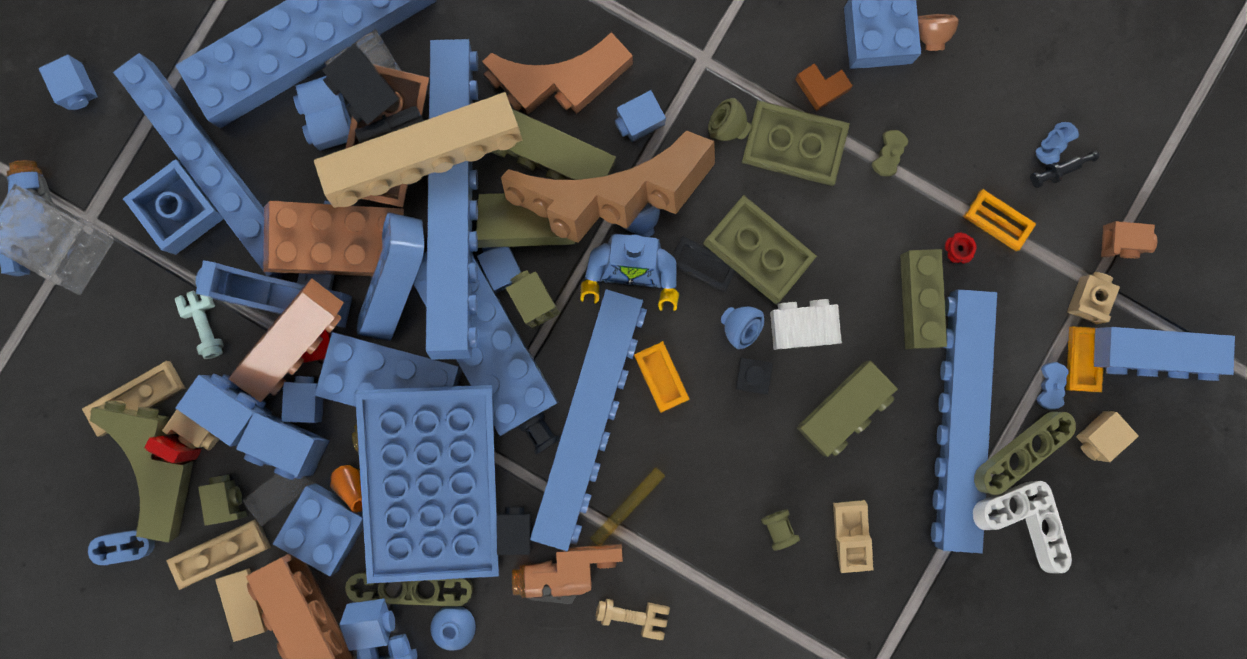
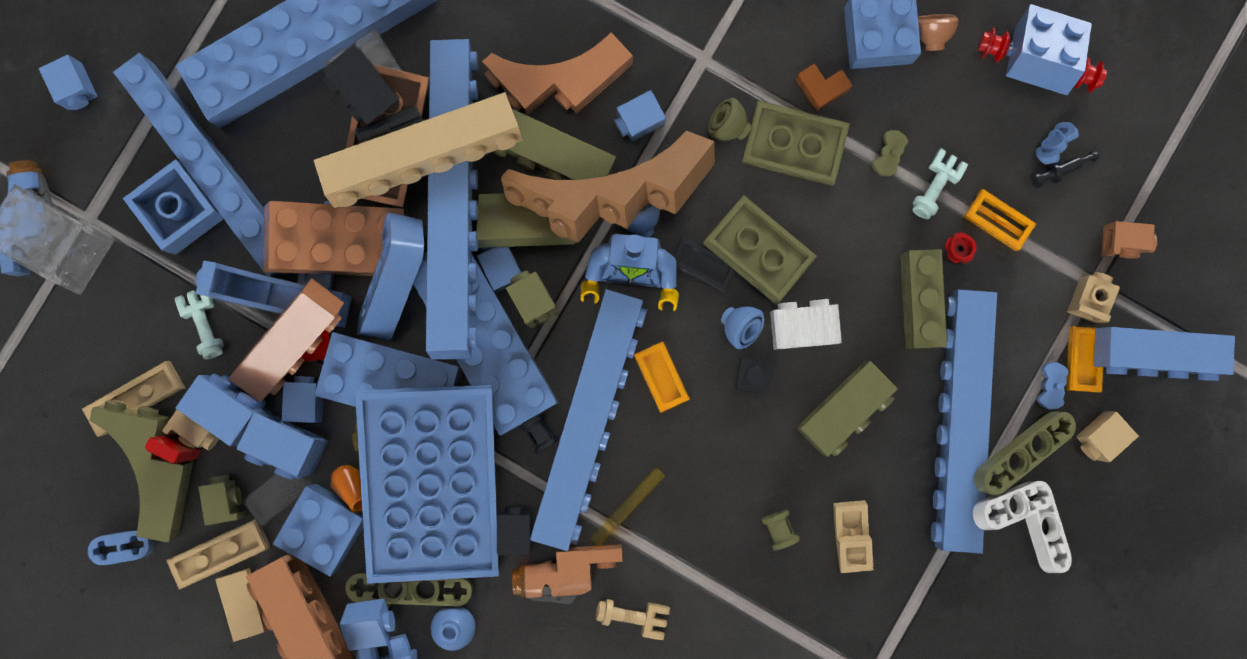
medium blue brick [293,76,351,151] -> none
none -> light aqua hinge [912,148,968,219]
none -> medium blue brick [977,4,1107,95]

